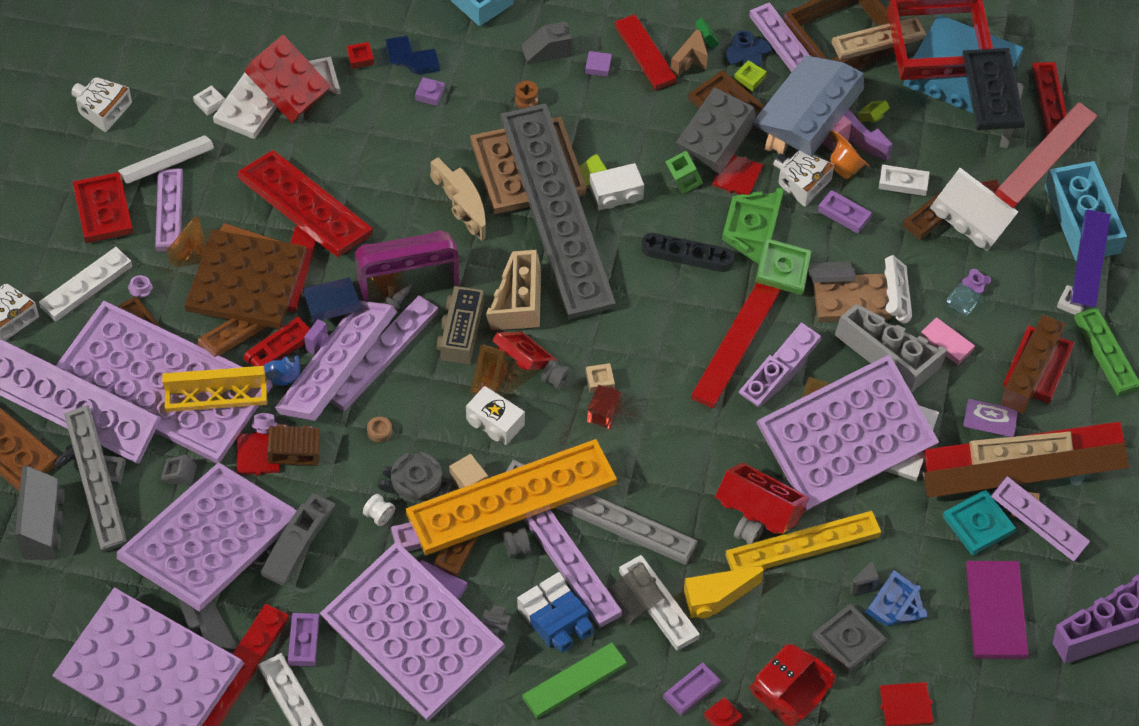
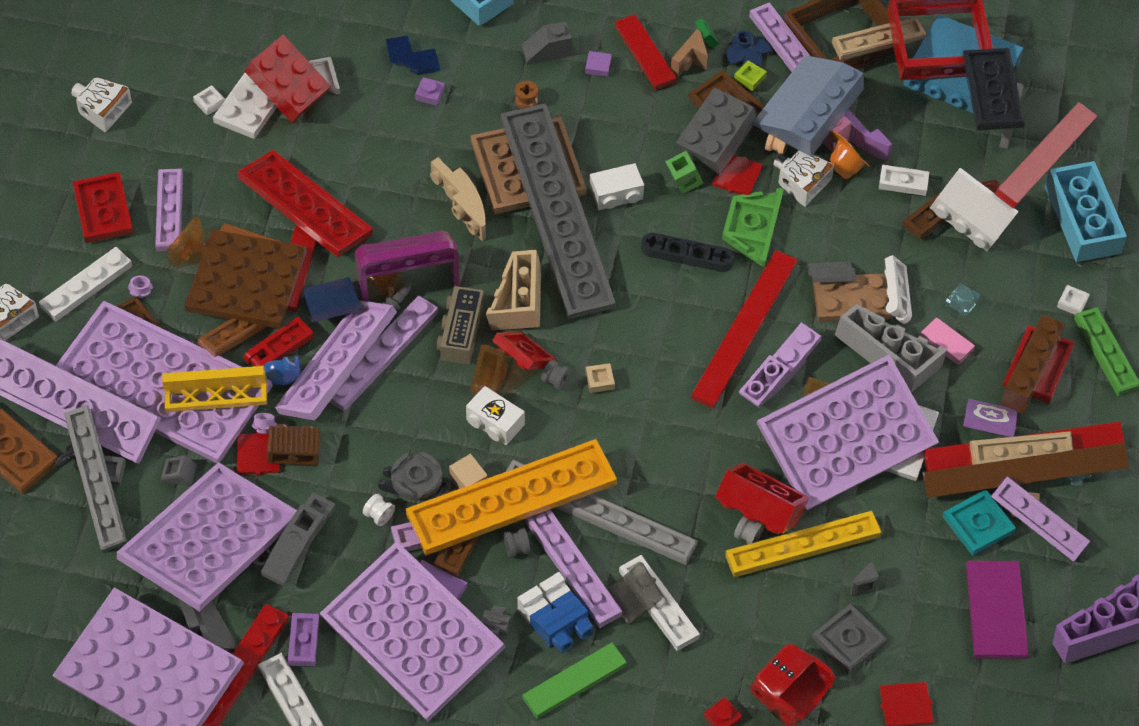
dark grey slope [15,466,65,560] -> none
white tile [118,135,214,183] -> none
medium lavender plate [304,319,329,355] -> none
red plate [347,42,374,69] -> none
medium nougat tile [367,417,393,443] -> none
lime slope [579,154,607,189] -> none
clear red brick [587,384,622,429] -> none
medium lavender tile [663,662,721,716] -> none
yellow slope [684,566,763,619] -> none
bright green tile [755,238,812,295] -> none
medium lavender plate [818,190,872,234] -> none
lime plate [857,100,890,123] -> none
blue slope [865,570,928,626] -> none
medium lavender plate [962,269,991,294] -> none
red tile [1032,62,1067,137] -> none
dark purple tile [1070,209,1111,309] -> none

